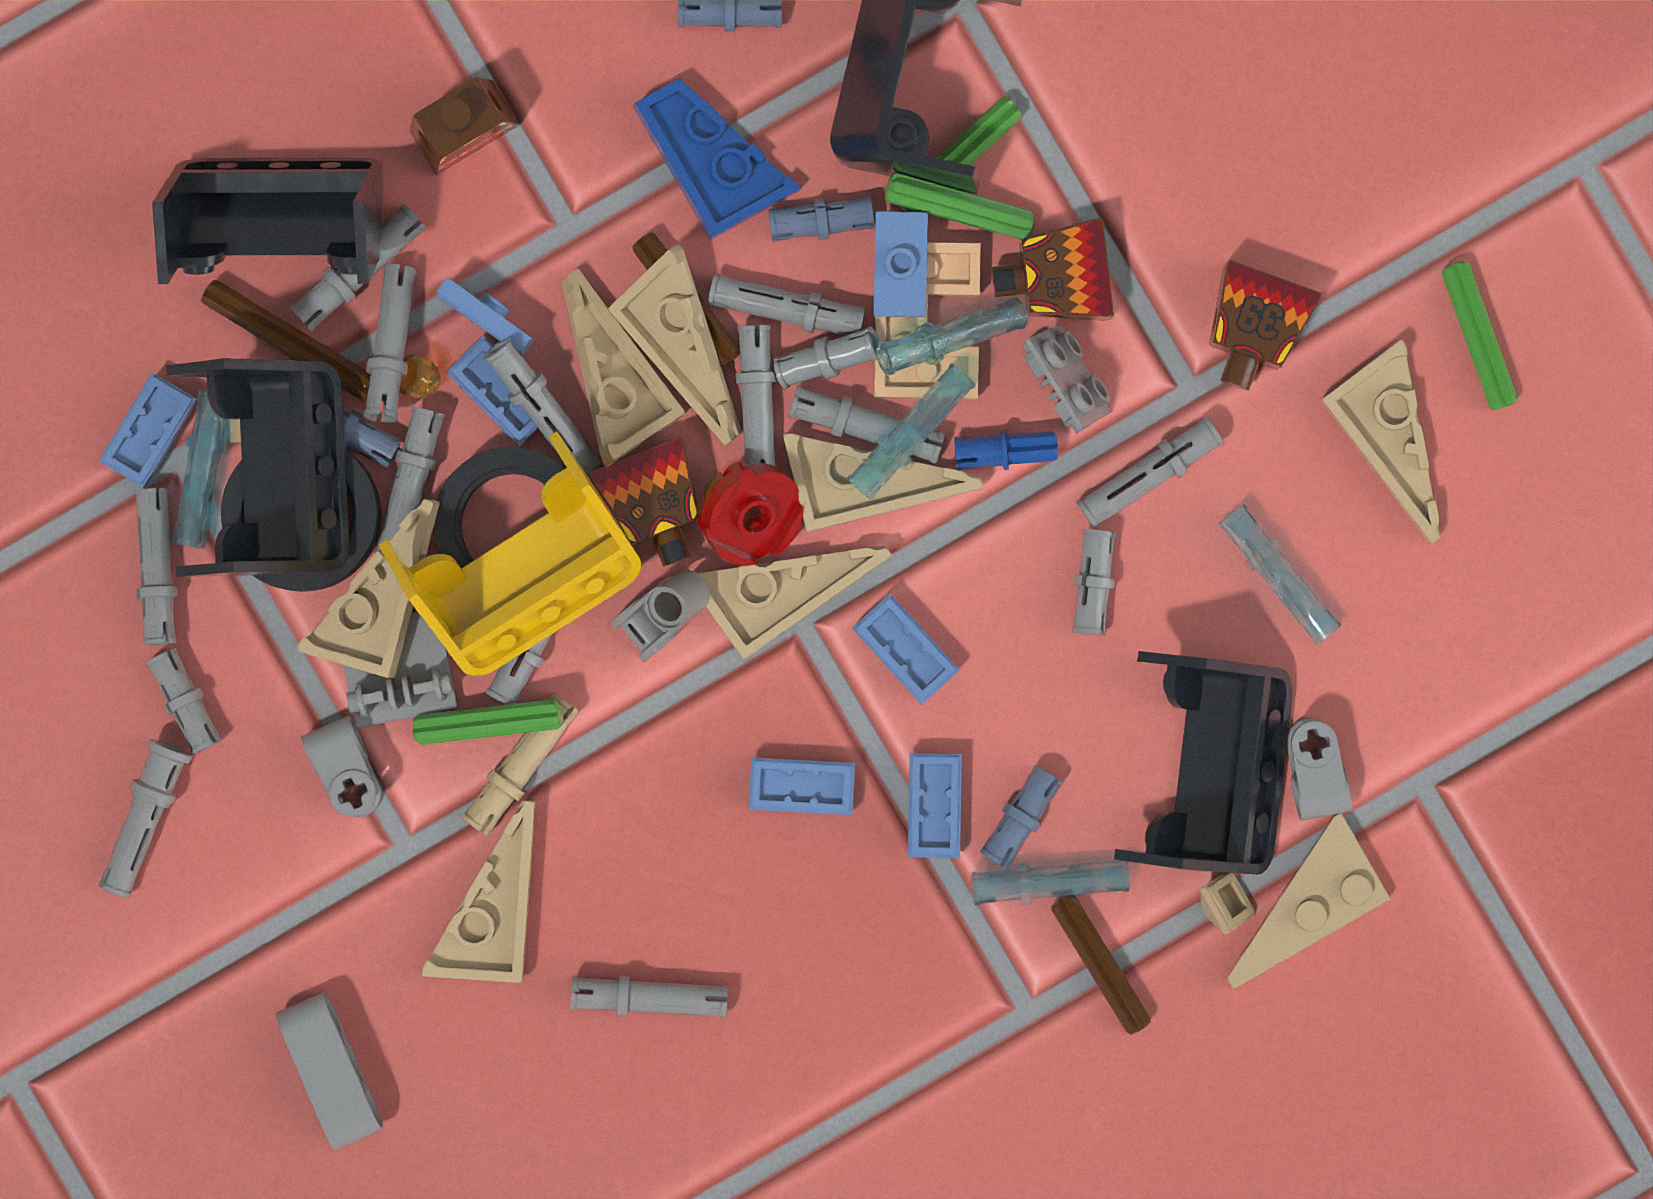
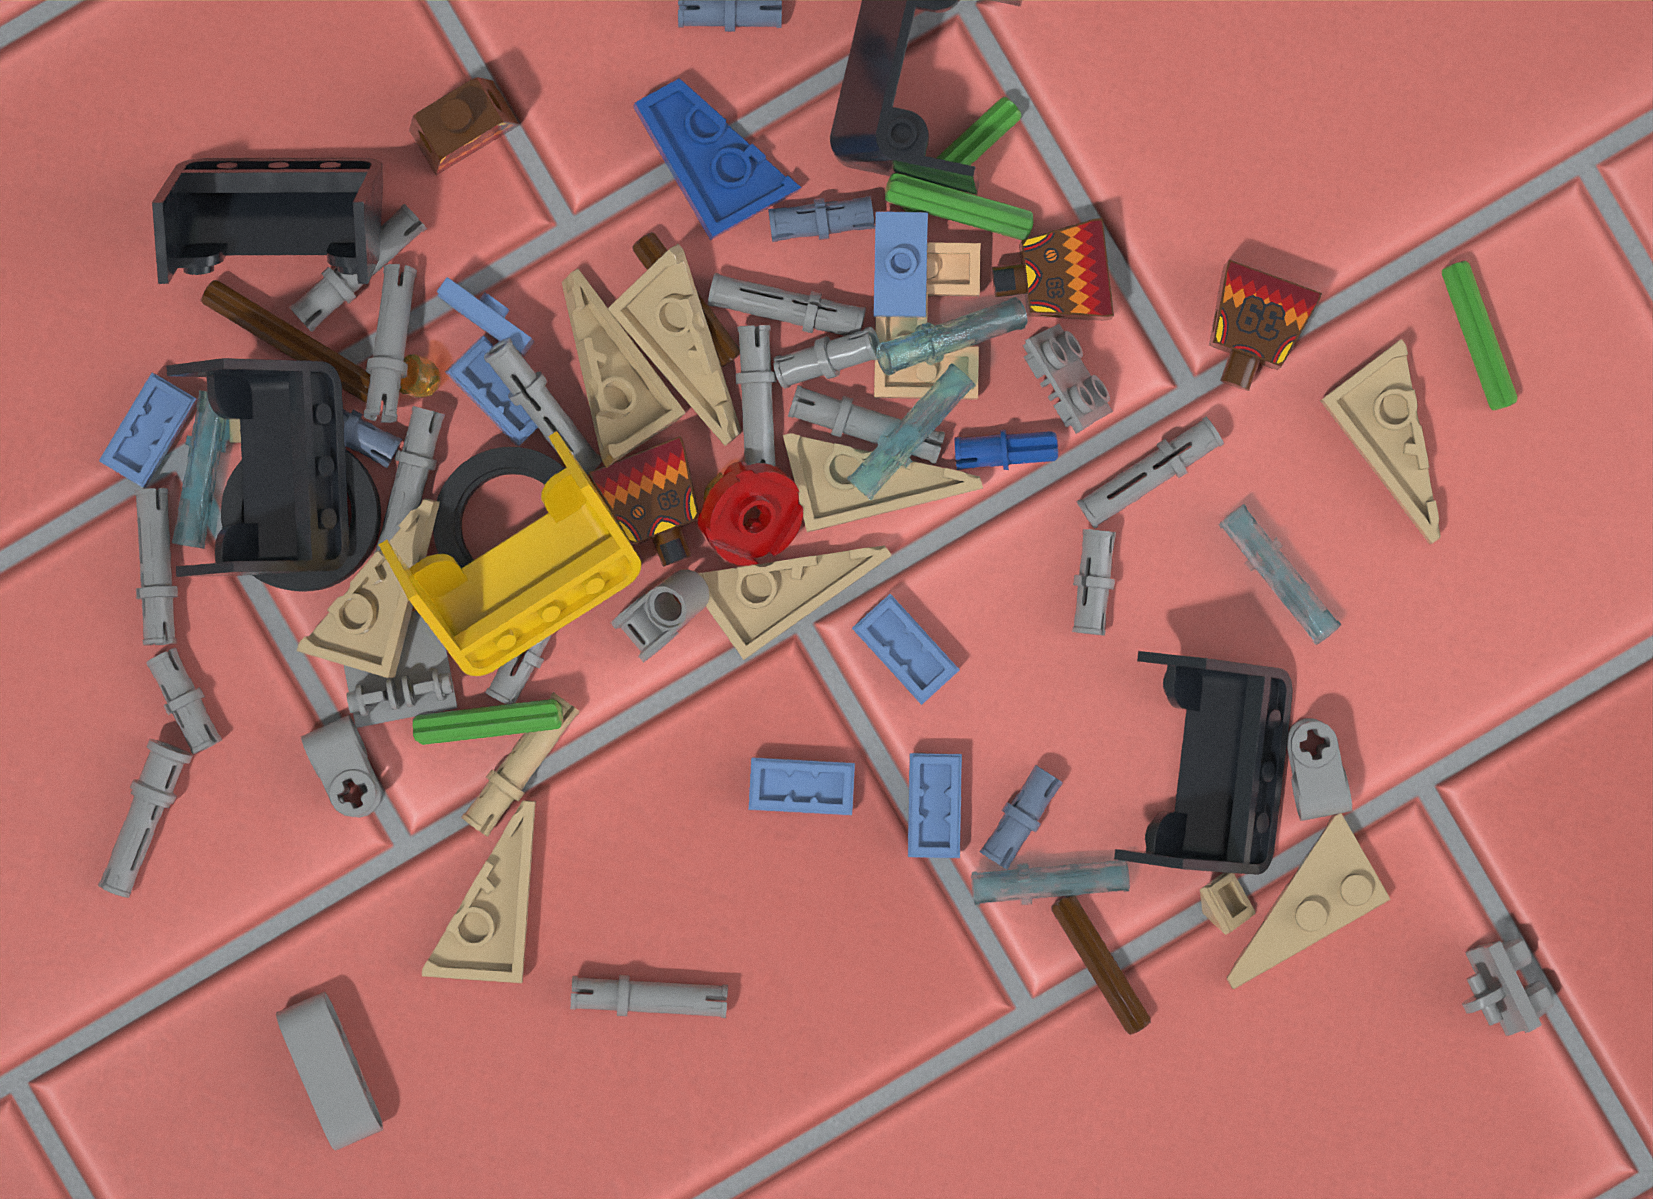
none -> light grey hips [1462,938,1554,1036]

